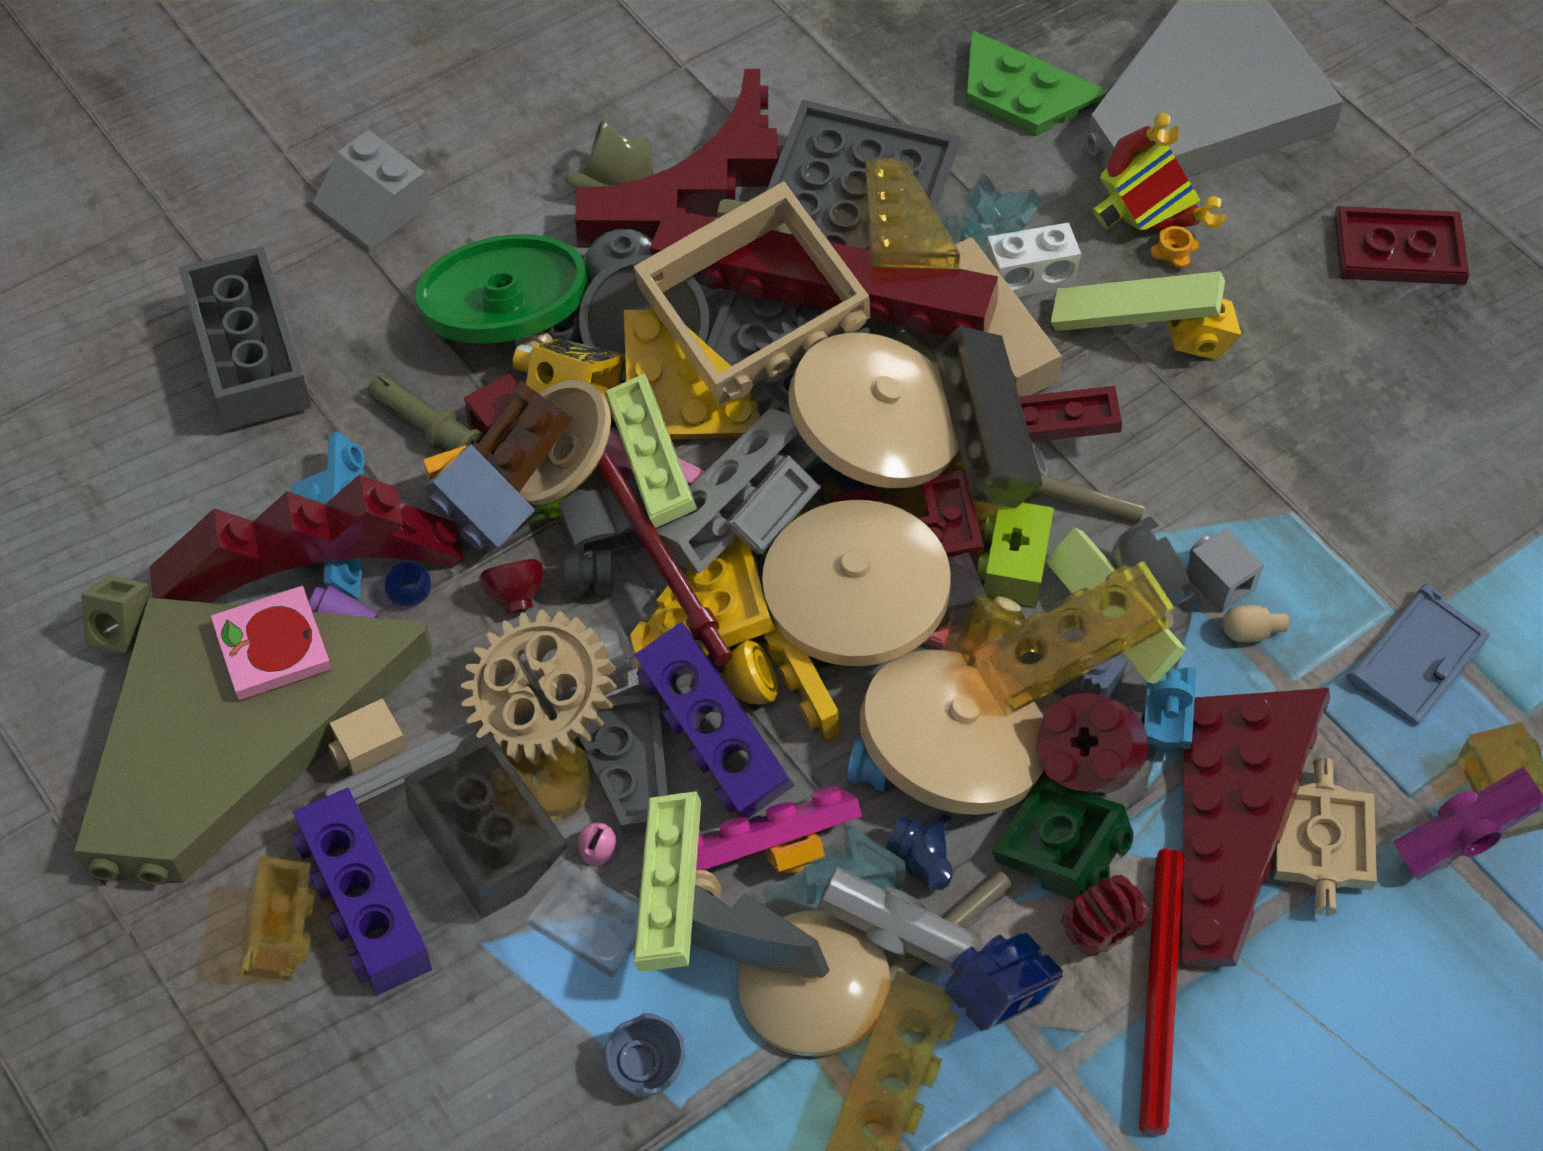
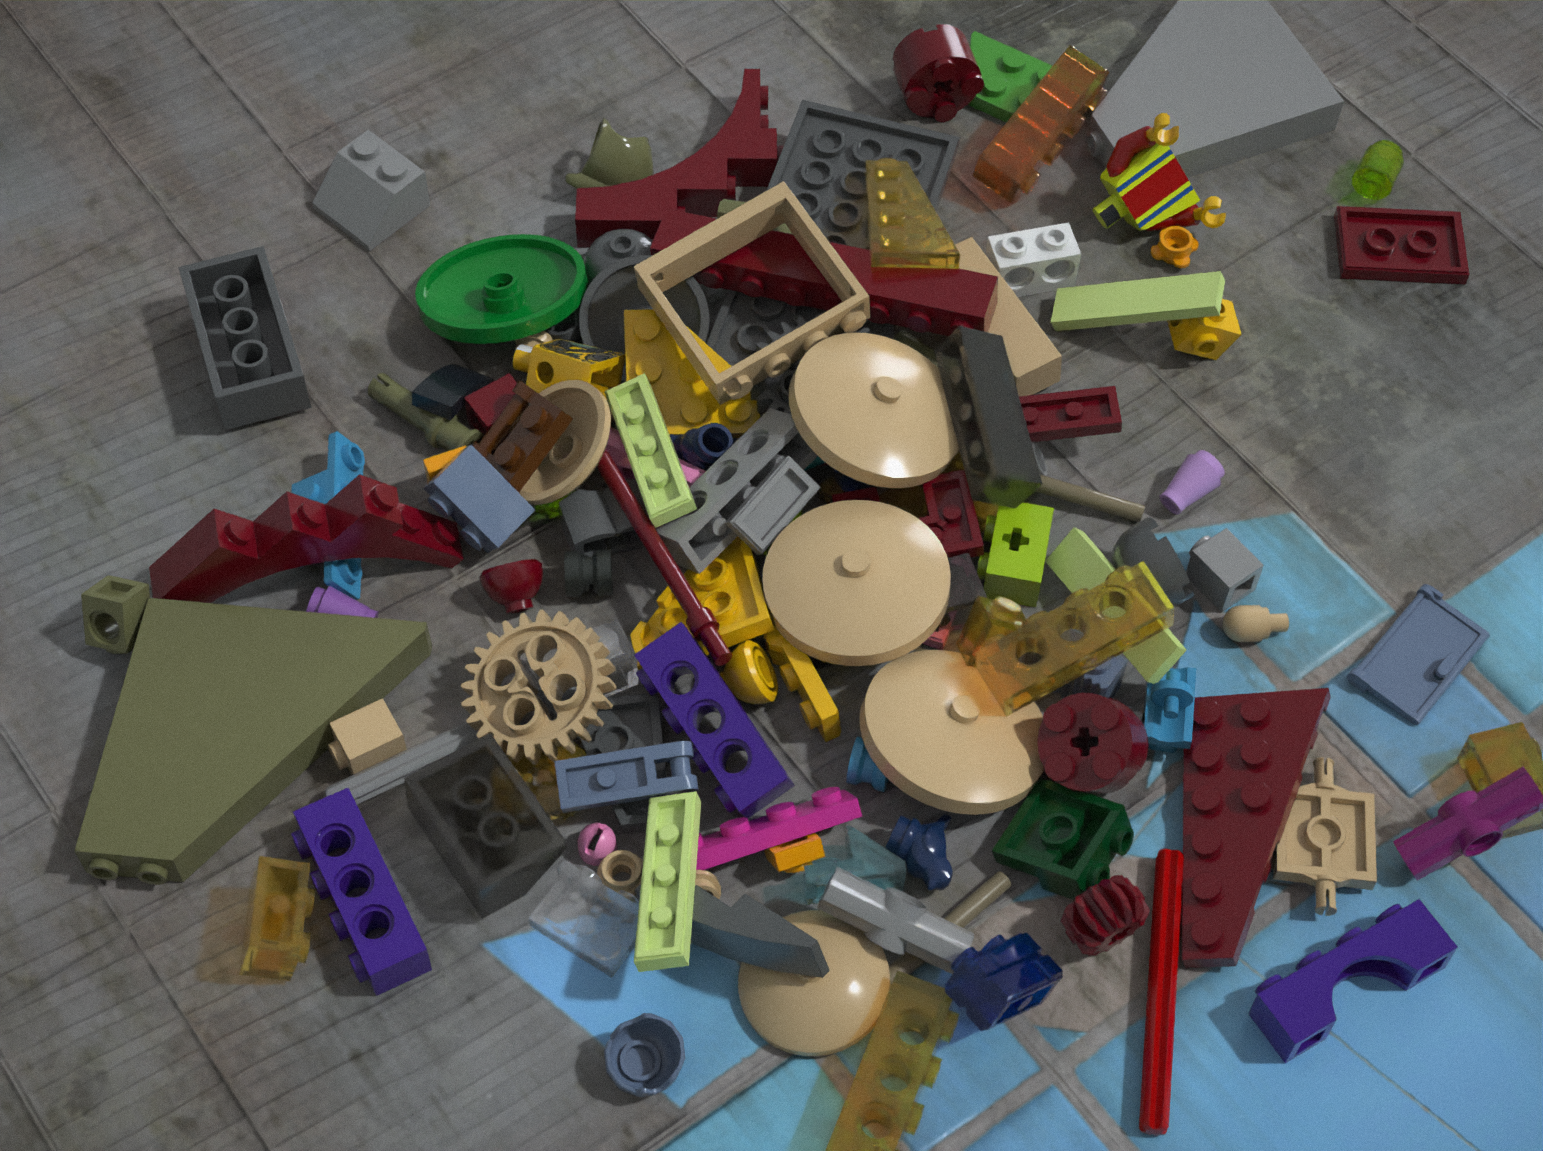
tile [211,585,332,700] -> none
clear blue plate [385,562,432,606] -> none
clear light blue slope [960,174,1042,242] -> none
none -> black slope [412,364,494,421]
none -> sand blue plate [554,741,699,813]
none -> tan plate [597,850,643,899]
none -> dark blue animal [670,423,733,471]
none -> dark red brick [892,24,984,122]
none -> clear orange brick [972,45,1110,204]
none -> lavender cone [1160,450,1225,515]
none -> dark purple arch [1248,899,1458,1063]
none -> clear neon green brick [1352,140,1404,200]

